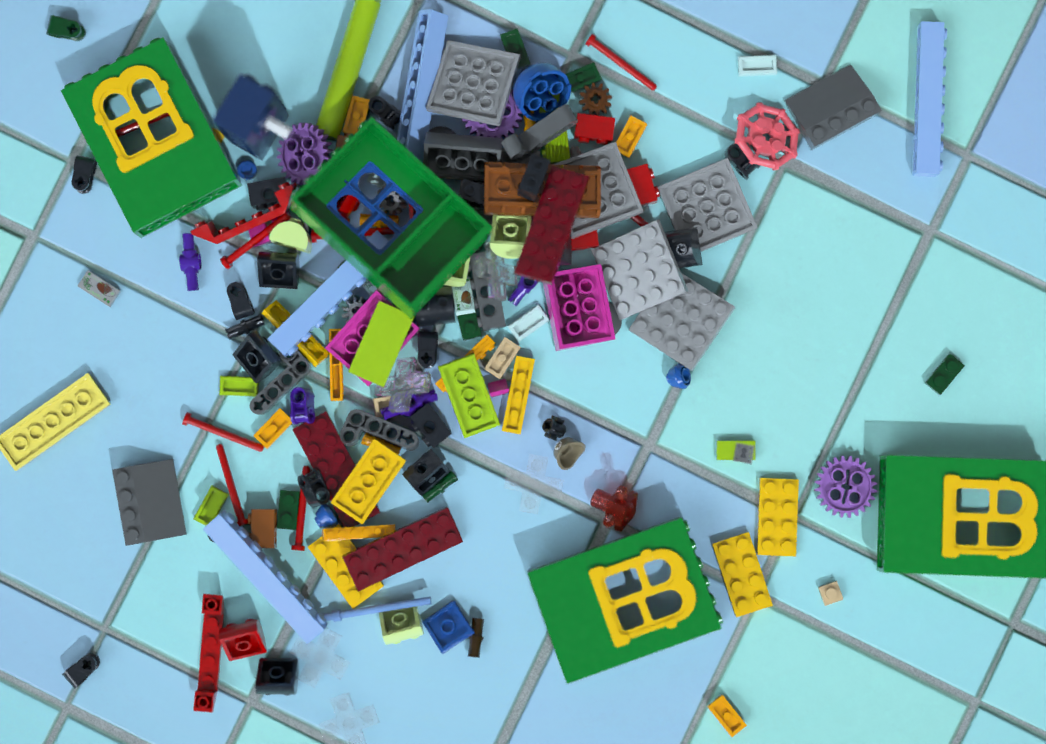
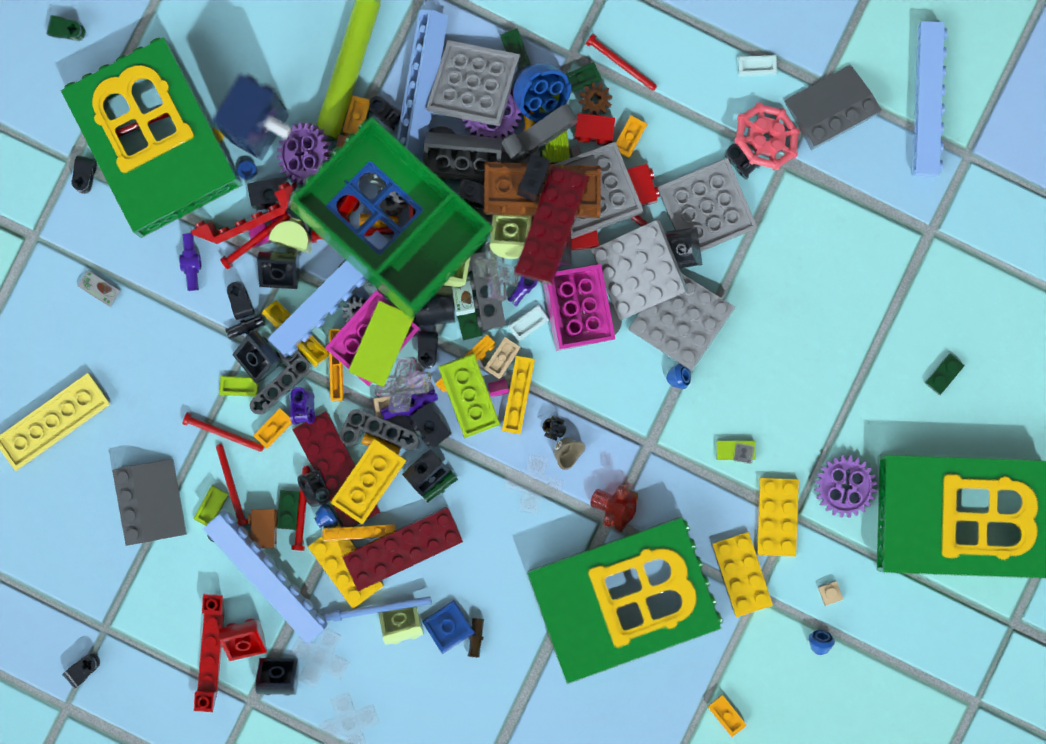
none -> blue cone [808,630,835,655]

